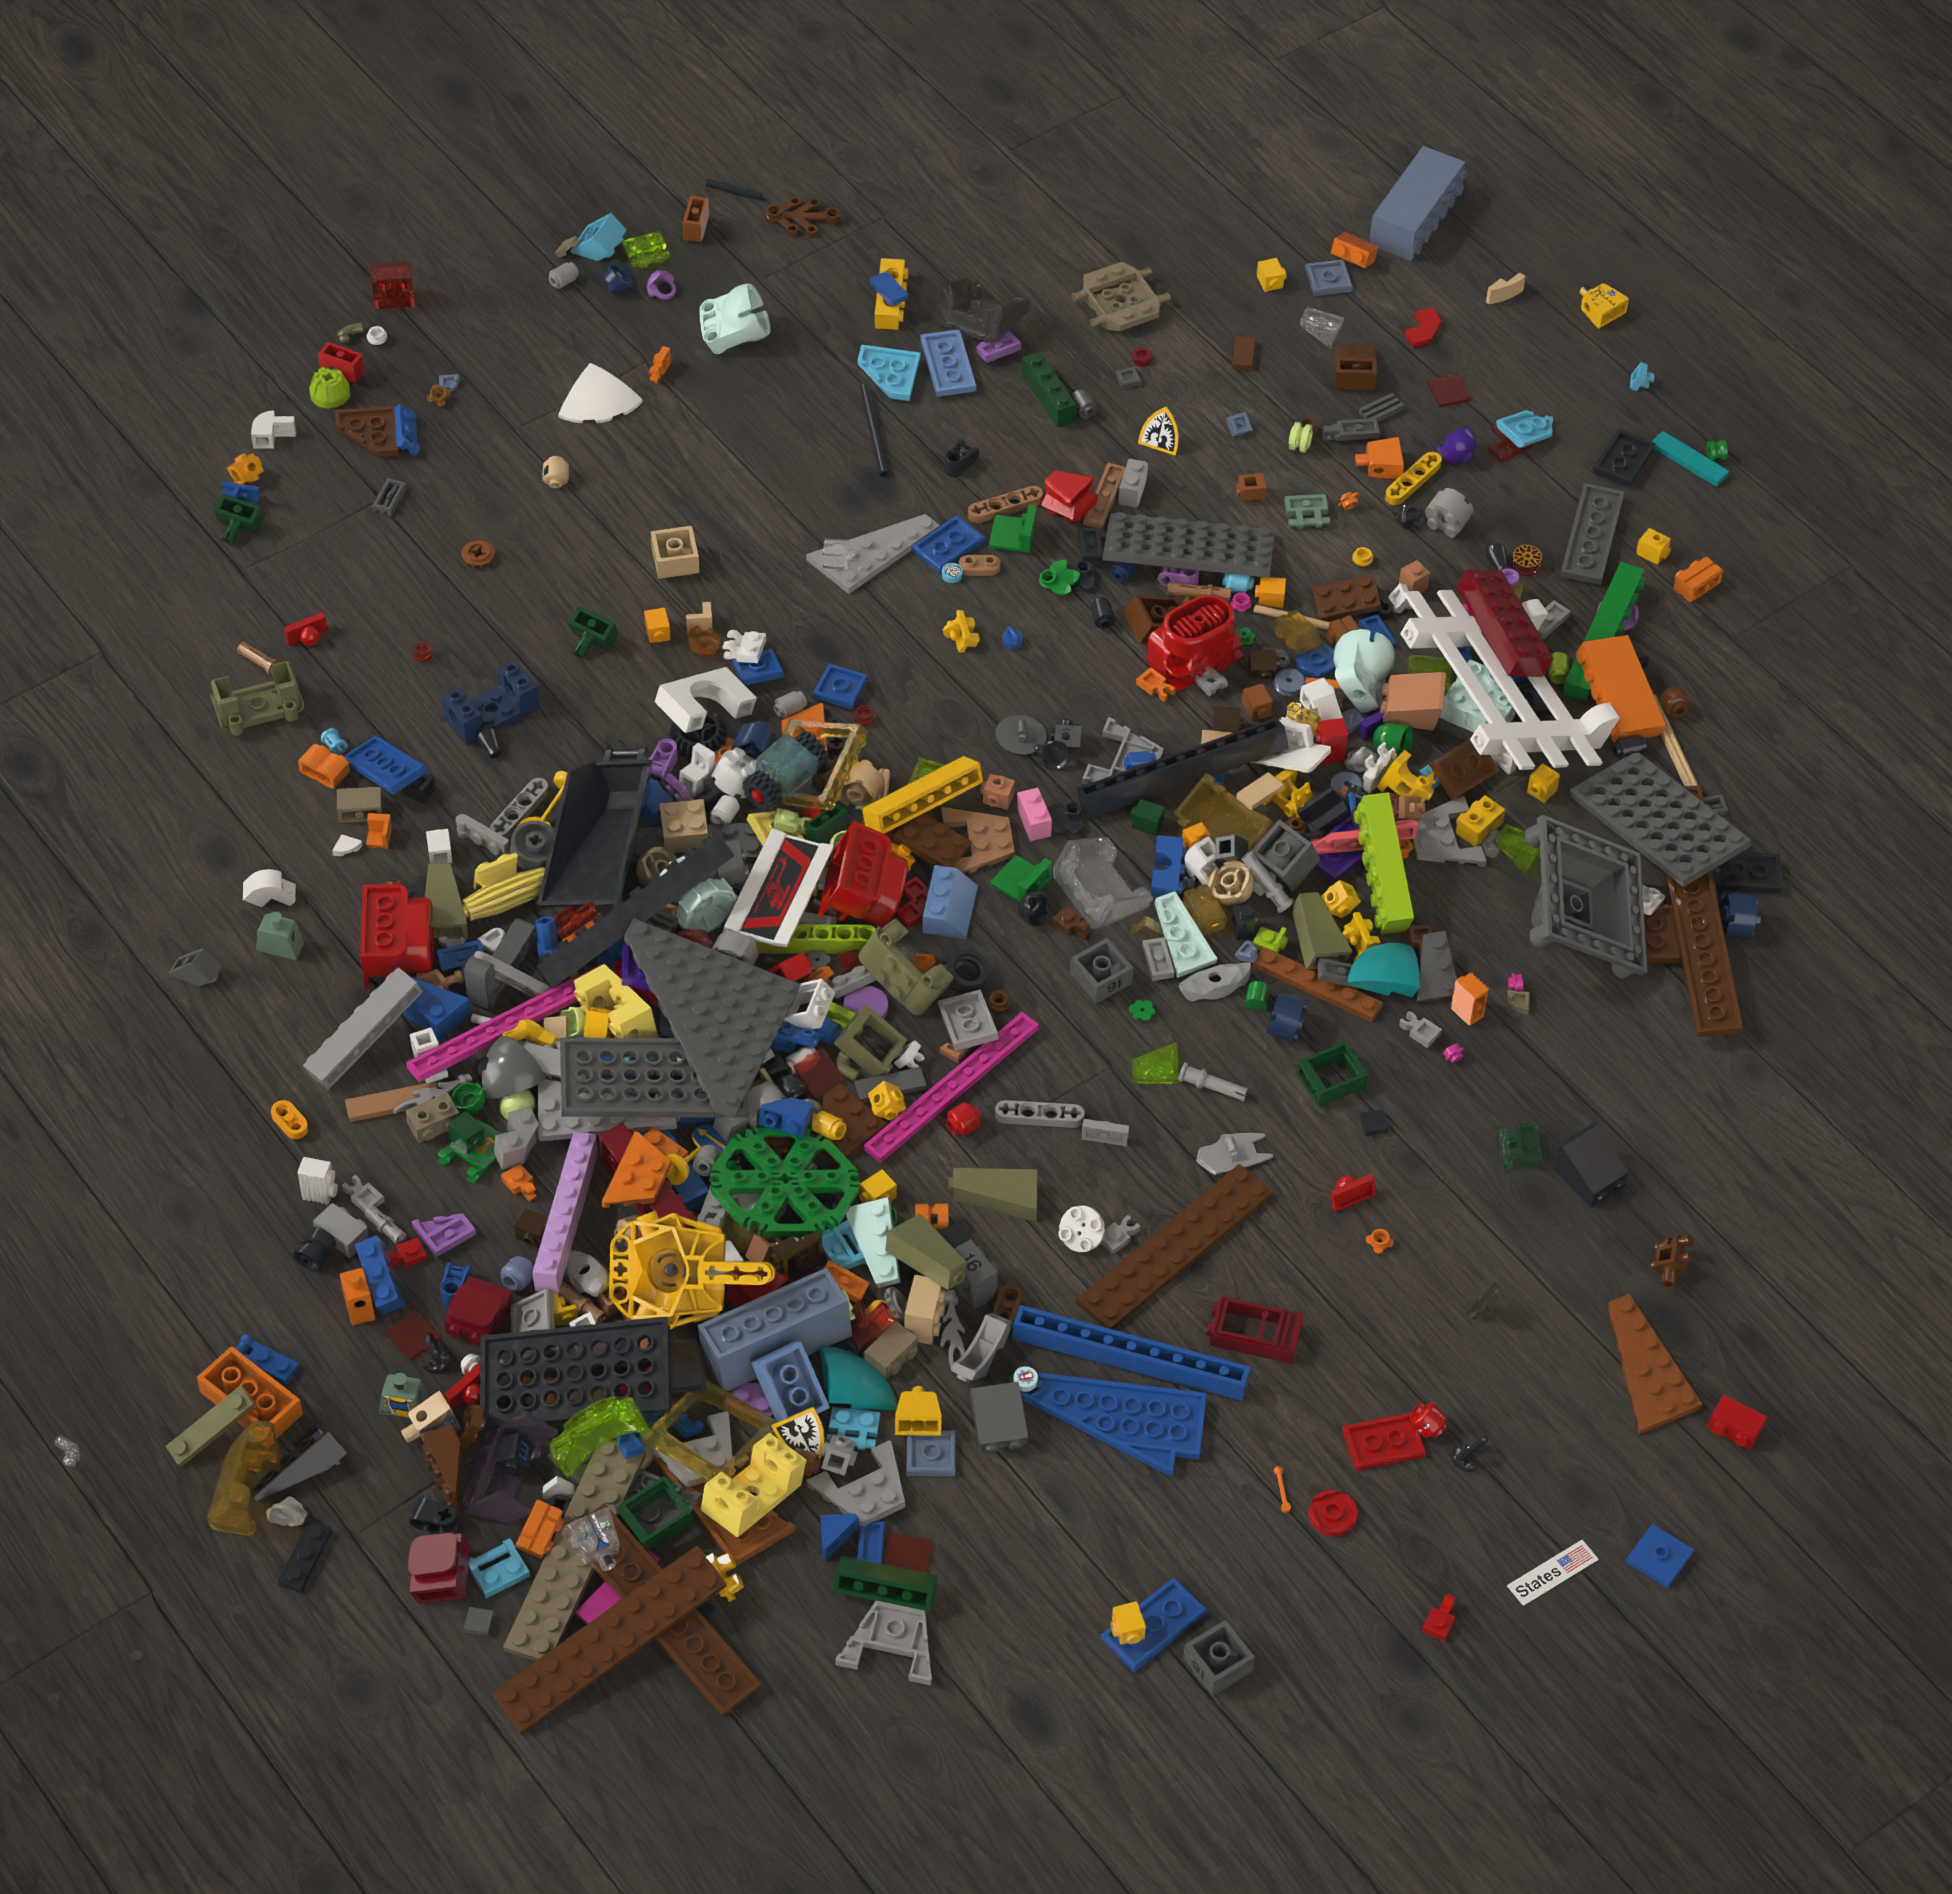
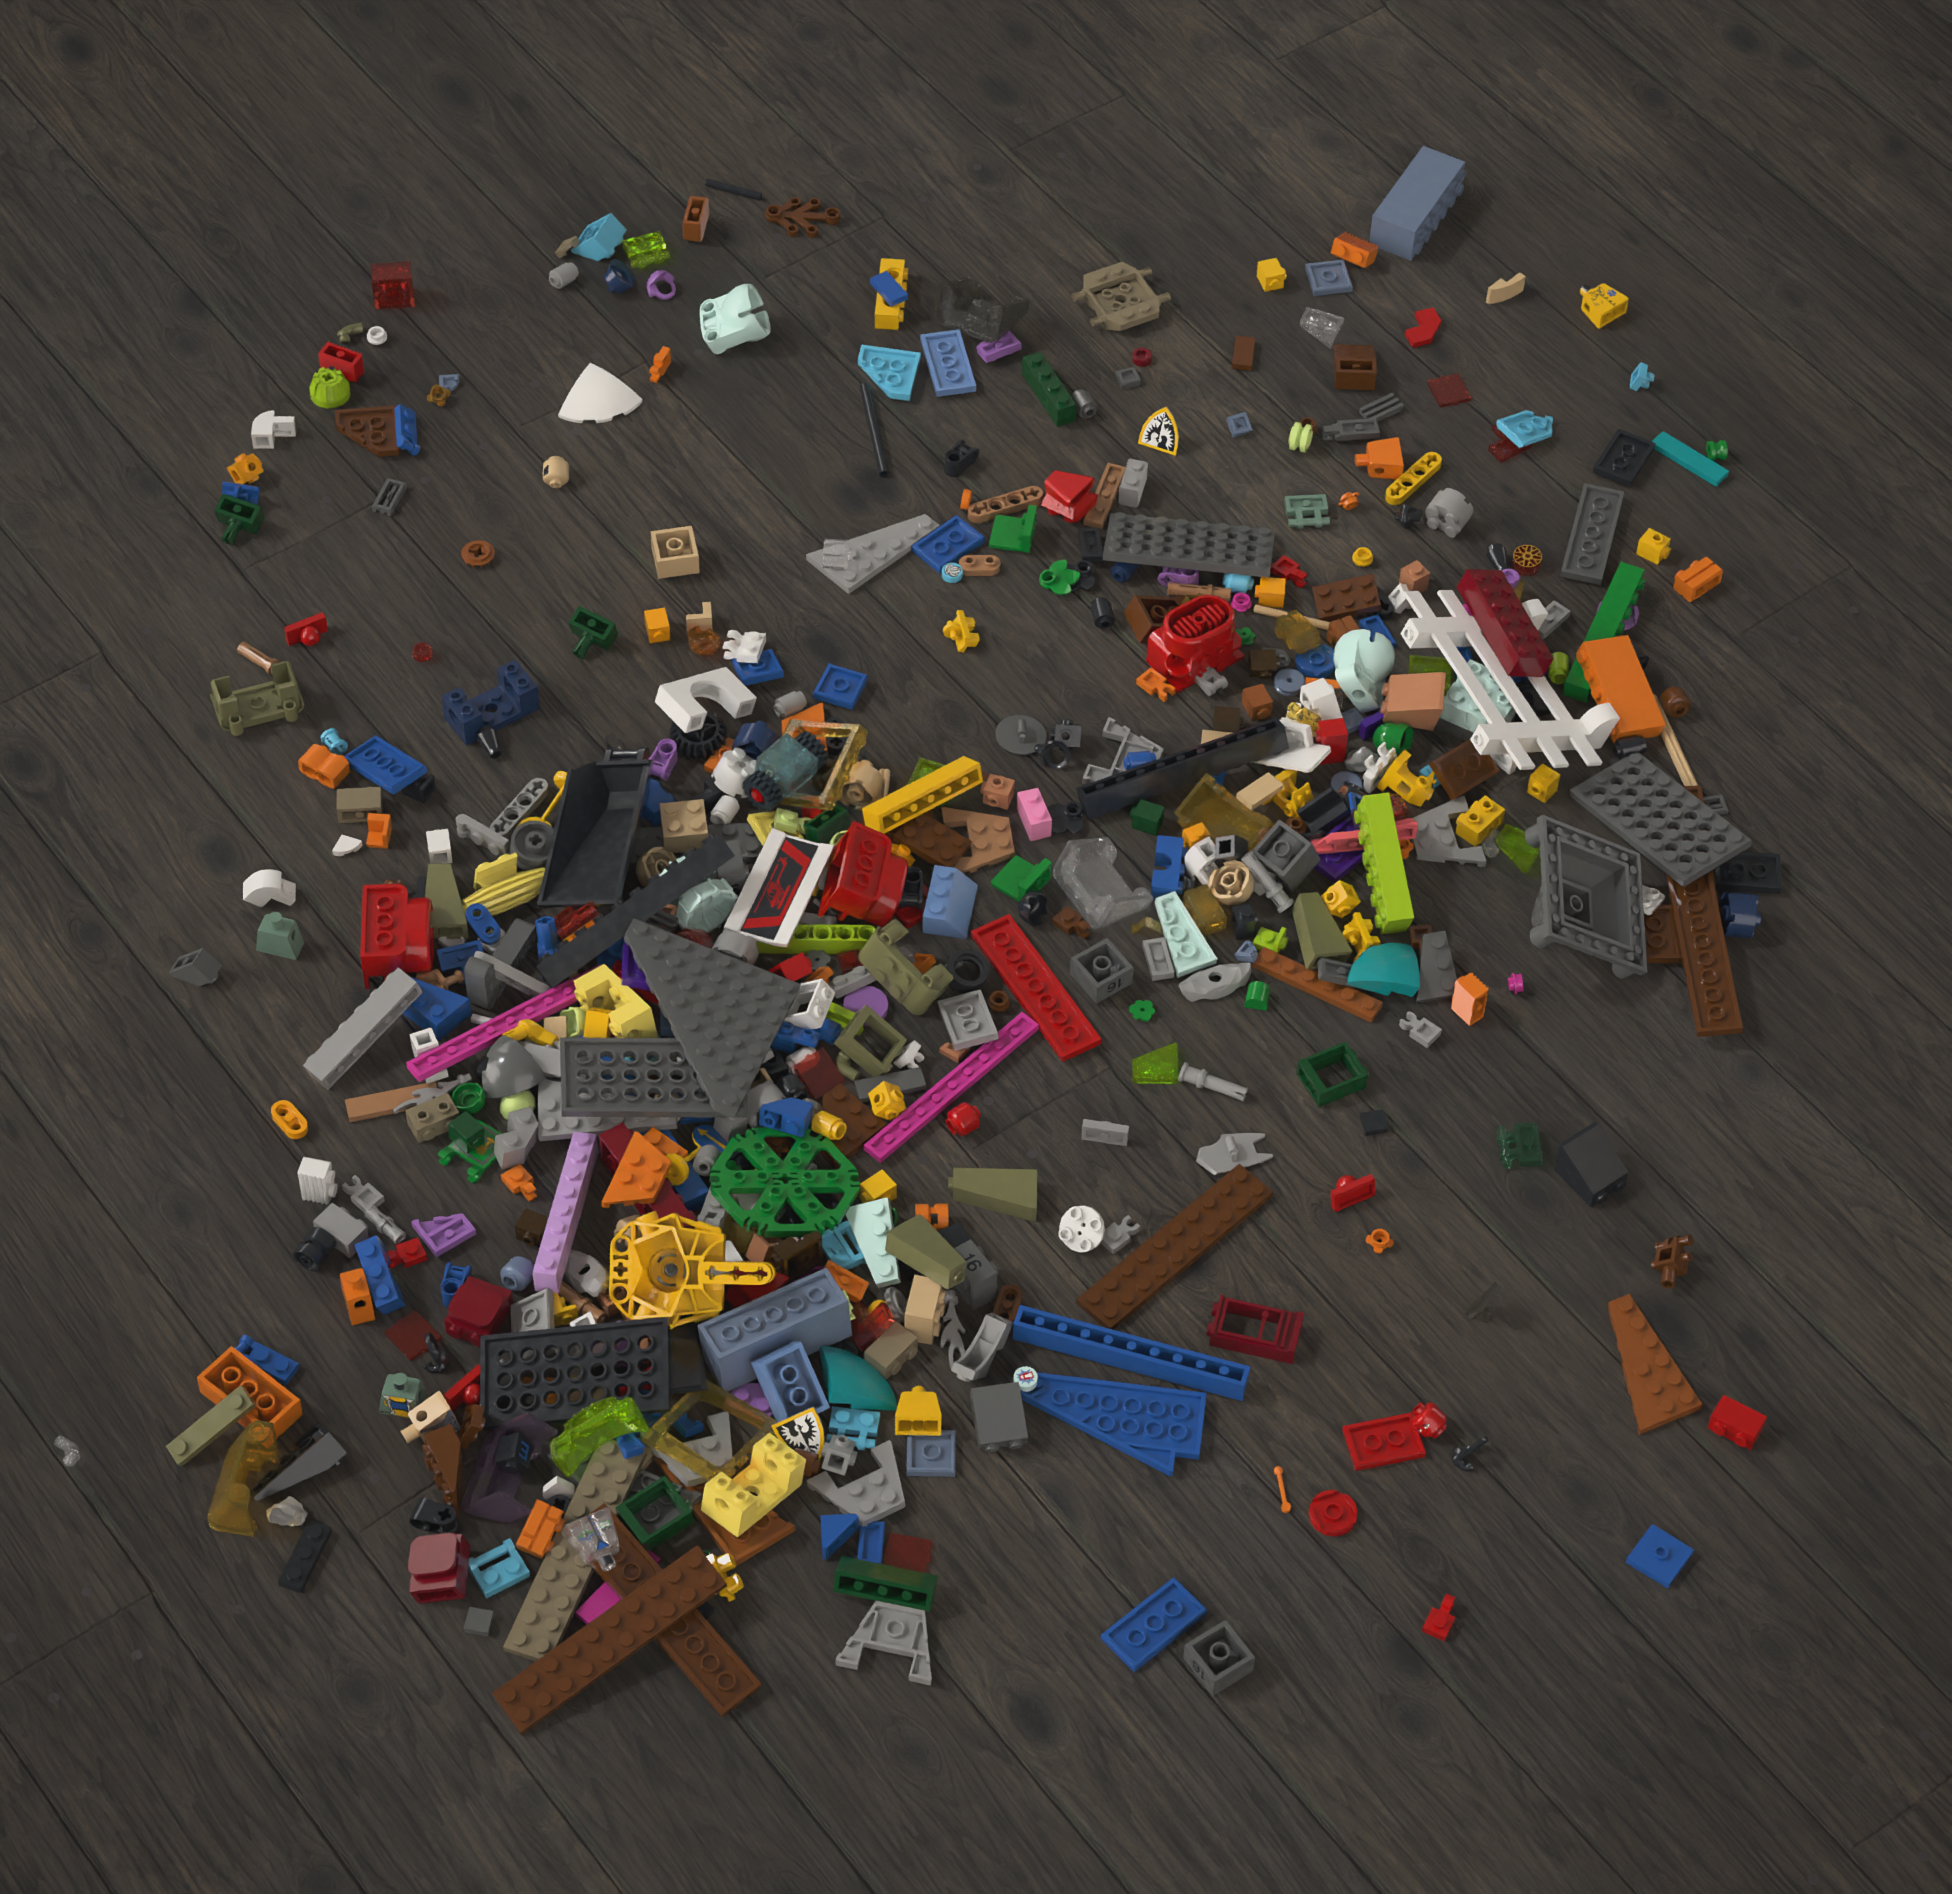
white plate [461,1354,480,1375] -> none
medium lavender wing [664,773,694,802] -> none
white brick [679,743,717,797] -> none
clear red plate [853,705,875,726] -> none
light grey beam [995,1100,1085,1128] -> none
blue tile [1002,626,1023,649] -> none
yellow brick [1111,1601,1146,1645] -> none
dark orange brick [1235,473,1267,502] -> none
dark blue brick [1266,991,1309,1042] -> none
medium nougat tile [1399,796,1425,818] -> none
dark purple cylinder [1435,425,1477,464] -> none
dark pink plate [1443,1043,1465,1063] -> none
dark tan tile [1507,990,1530,1014] -> none
white sticker [1507,1540,1599,1606] -> none
none -> blue plate [466,903,501,945]
none -> black piece [900,867,923,910]
none -> orange tile [960,489,972,510]
none -> red plate [971,914,1102,1062]
none -> red plate [1270,555,1307,588]

